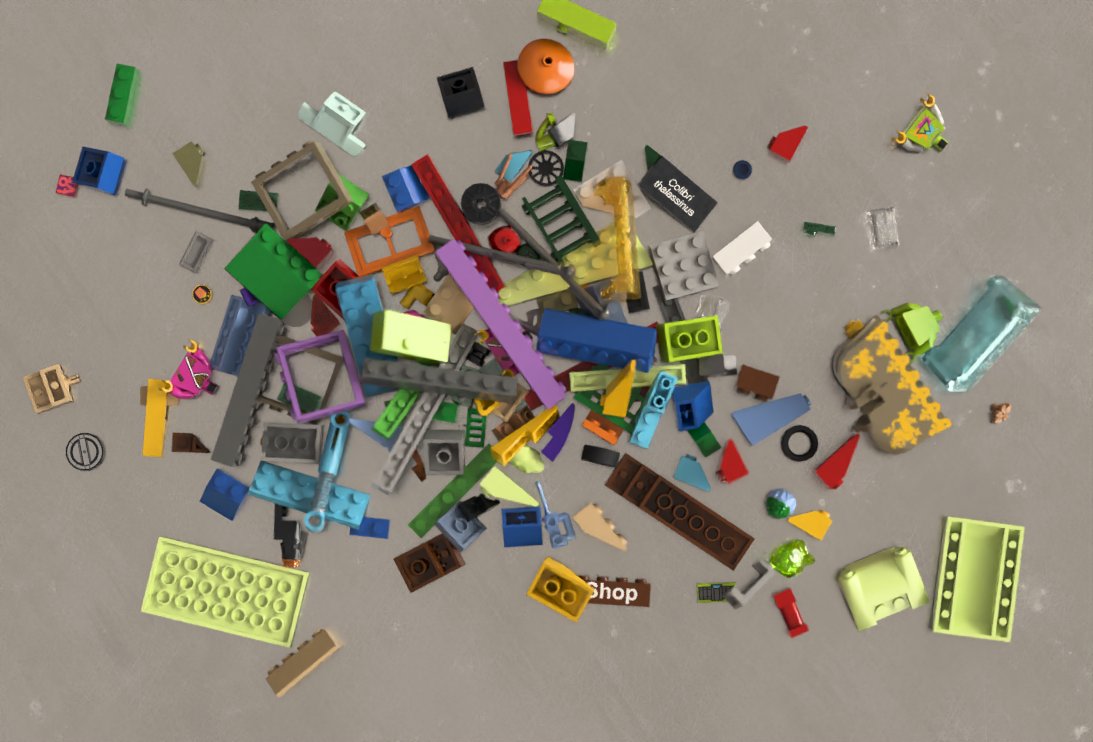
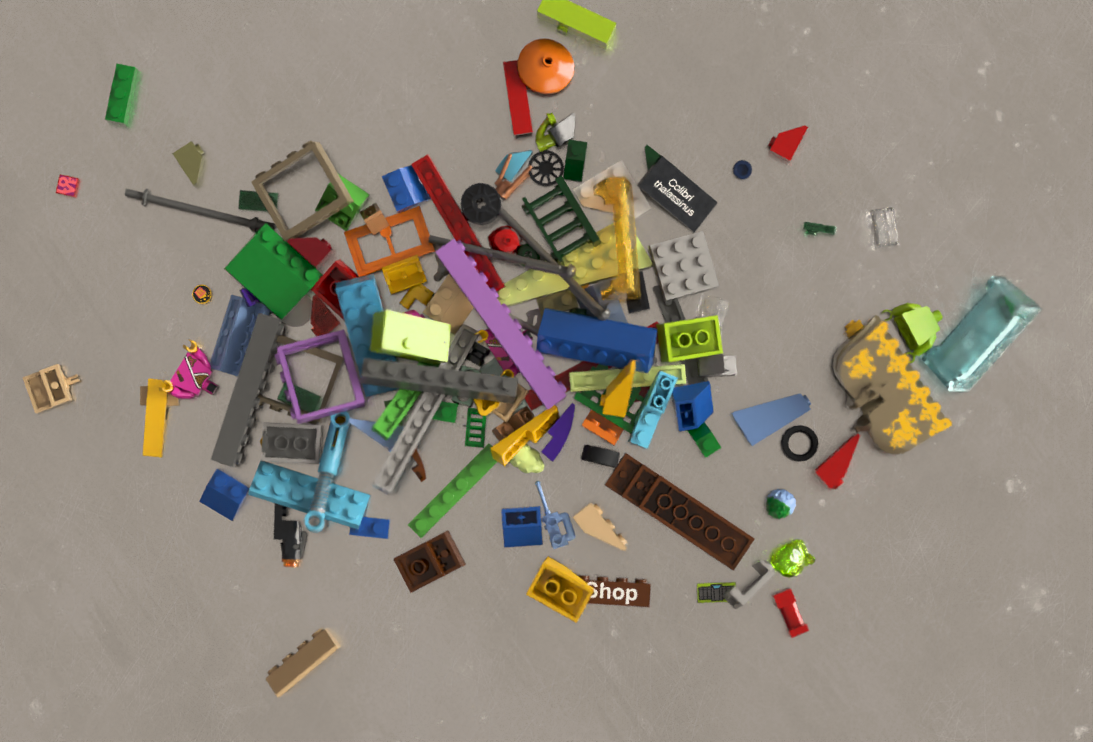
tile [66,433,104,471] -> none
blue slope [72,146,124,194] -> none
yellowish green plate [141,536,309,648] -> none
reddish brown slope [171,433,209,453] -> none
light grey tile [179,231,213,274] -> none
light aqua plate [298,91,366,156] -> none
light grey slope [423,430,465,475] -> none
sand blue plate [434,501,487,552] -> none
black slope [437,67,485,117] -> none
black slope [458,494,500,522] -> none
yellowish green slope [480,466,539,507] -> none
medium azure slope [673,454,711,492] -> none
white brick [712,221,772,276] -> none
red slope [716,439,750,484] -> none
reddish brown brick [734,365,780,402] -> none
yellow slope [786,509,833,540] -> none
yellowish green piece [838,547,930,632] -> none
torso [892,93,948,152] -> none
yellowish green slope [933,517,1025,642] -> none
medium nougat plant [991,402,1012,424] -> none

